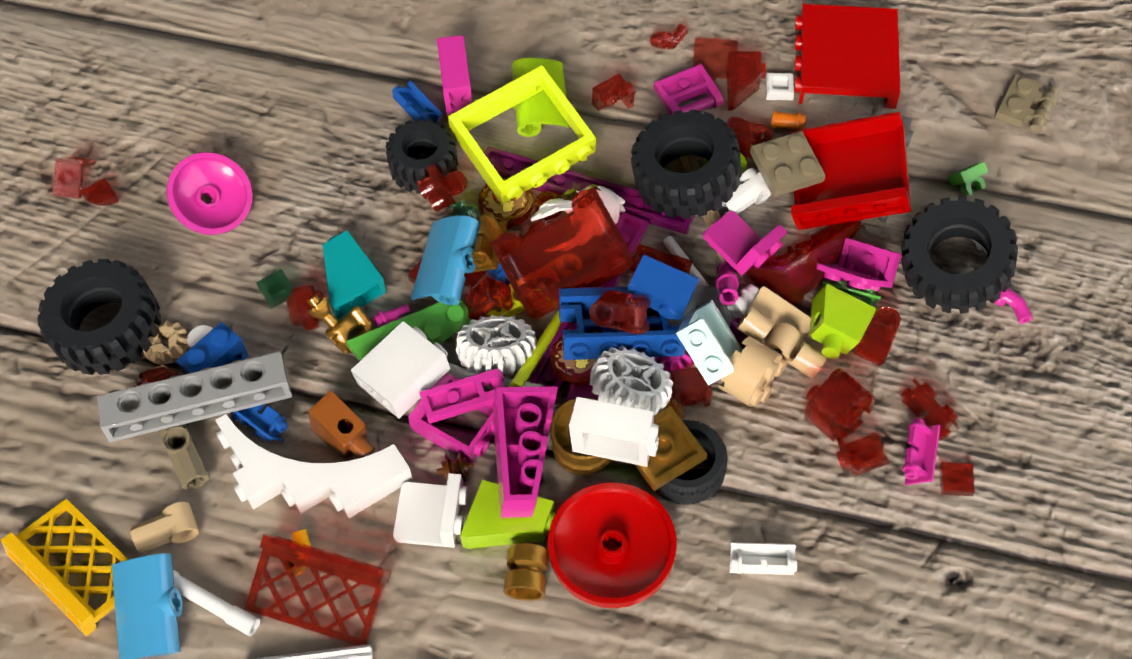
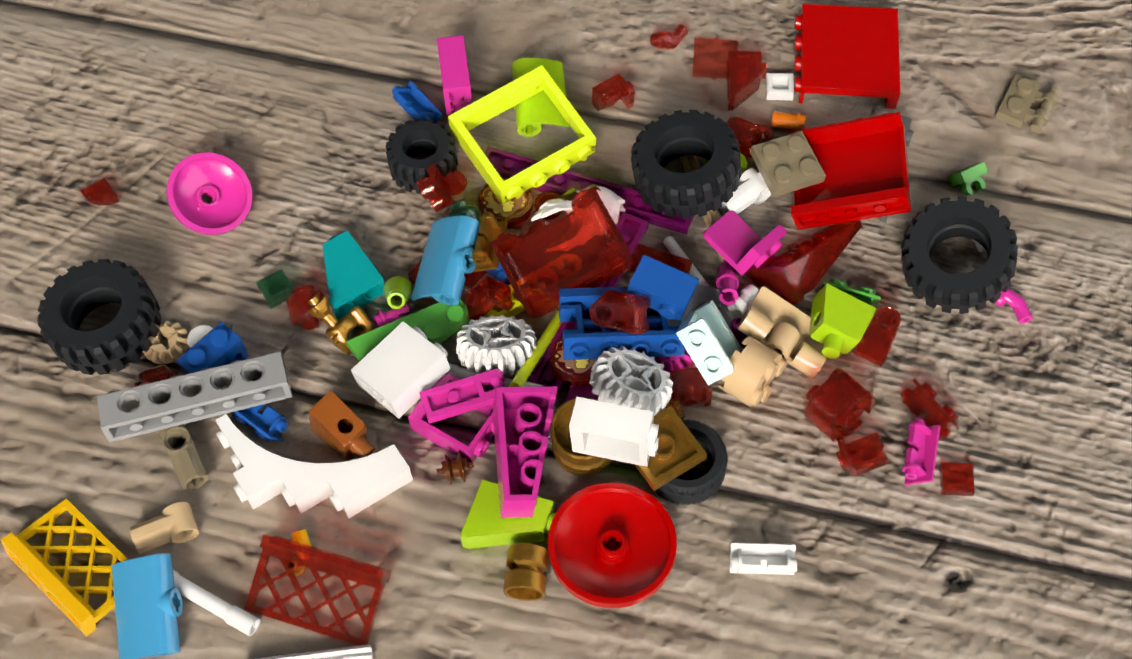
clear red bracket [53,156,96,199] -> none
white bracket [393,473,468,548] -> none
dark pink plate [654,64,724,115] -> none
dark pink bracket [816,238,902,291] -> none
none -> lime cone [383,276,412,309]

